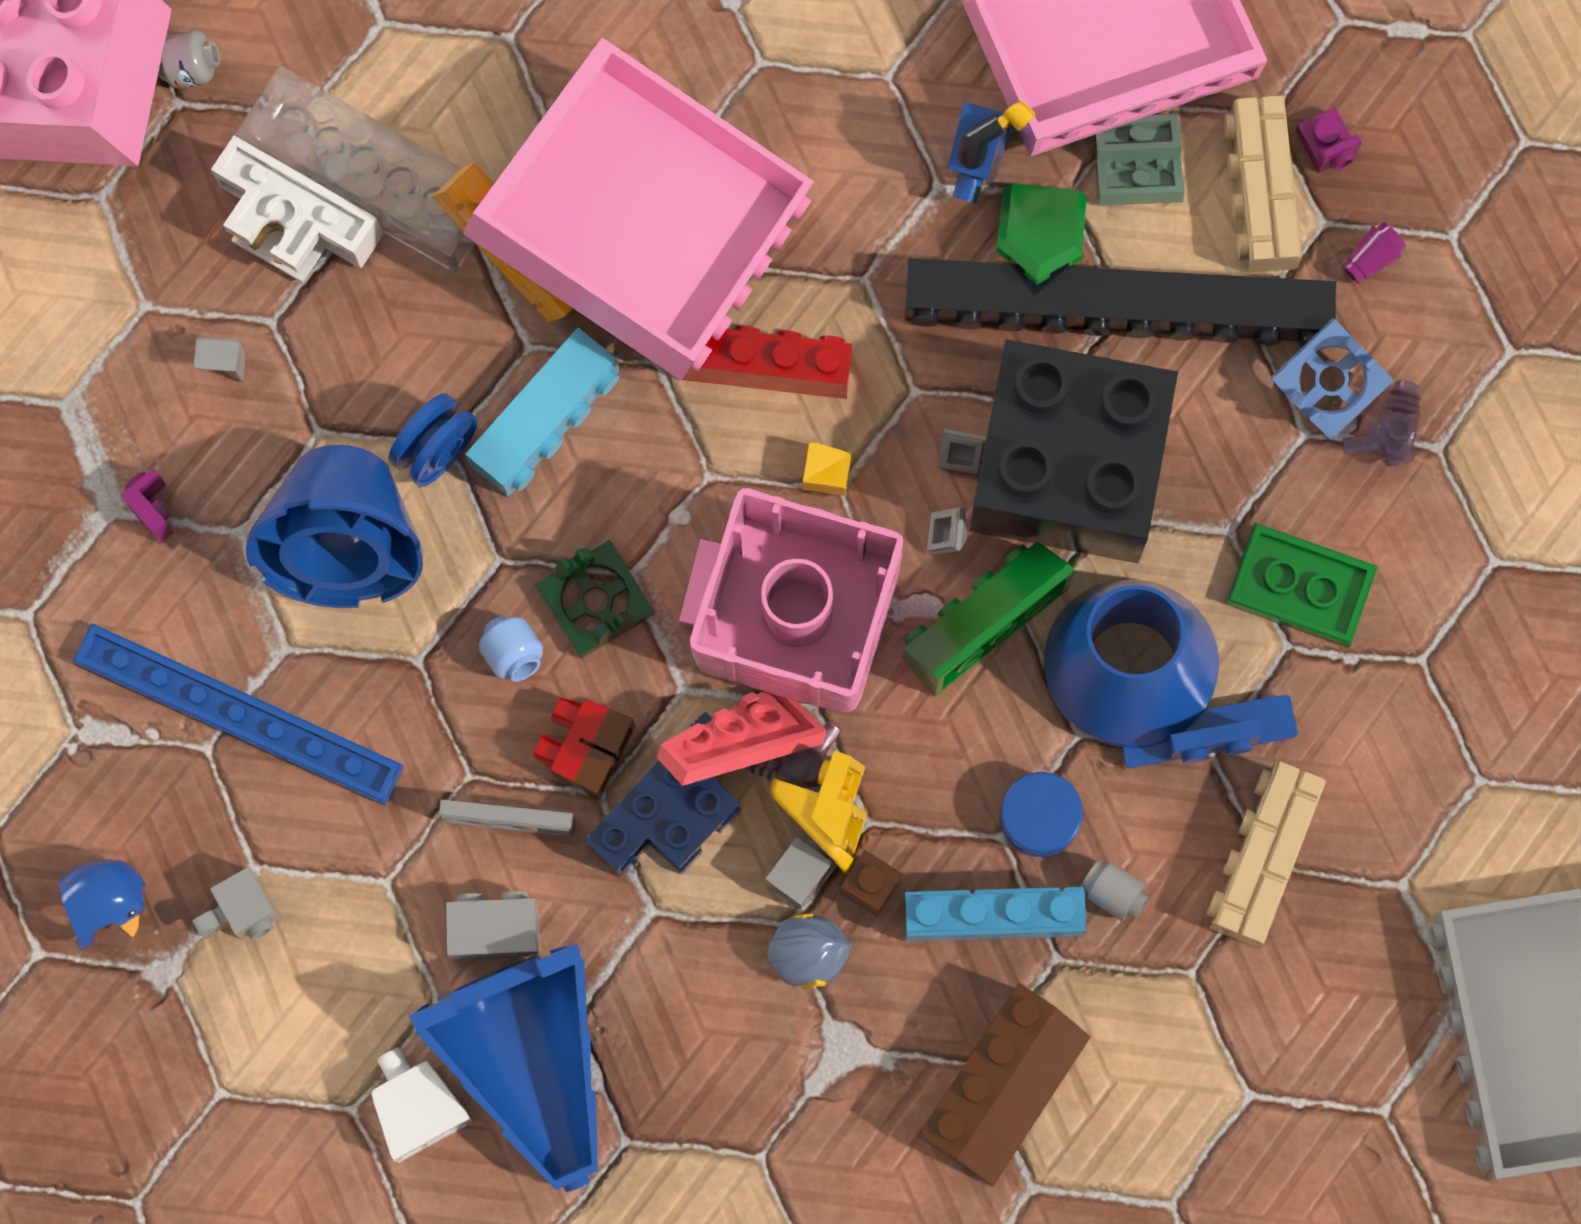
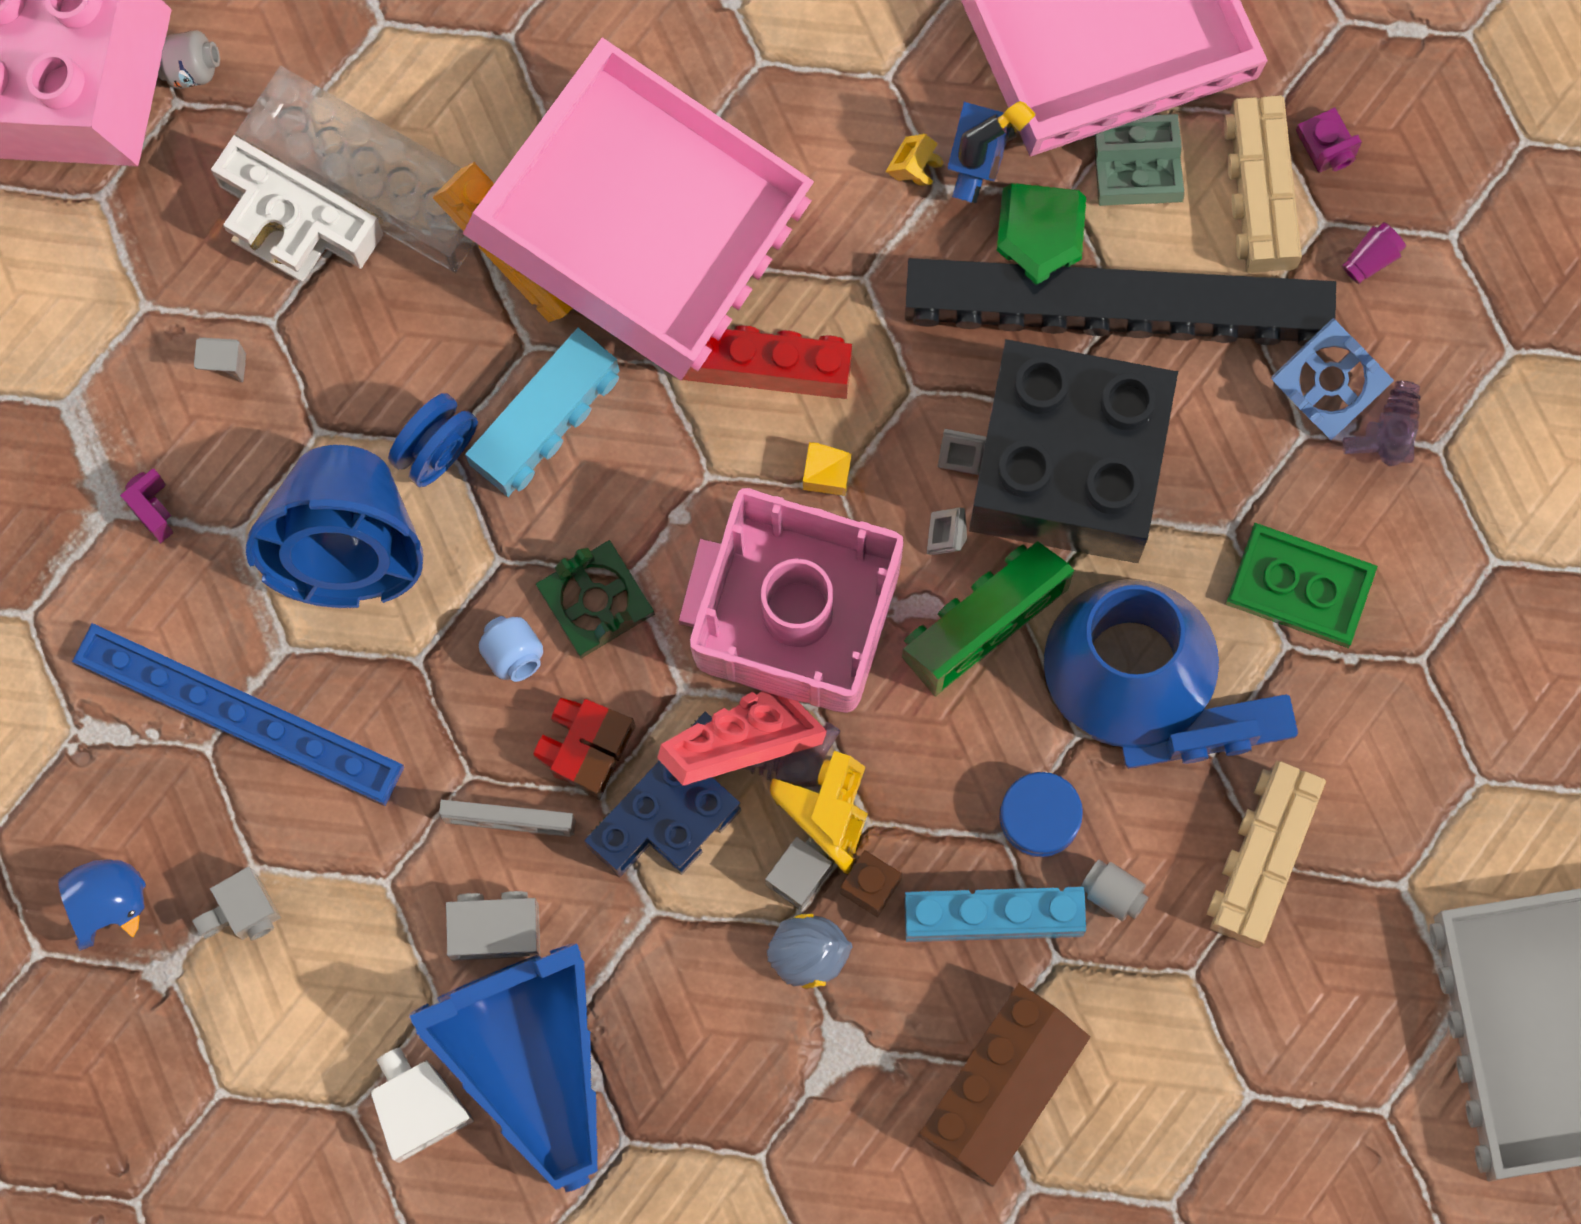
none -> yellow tile [885,134,944,186]

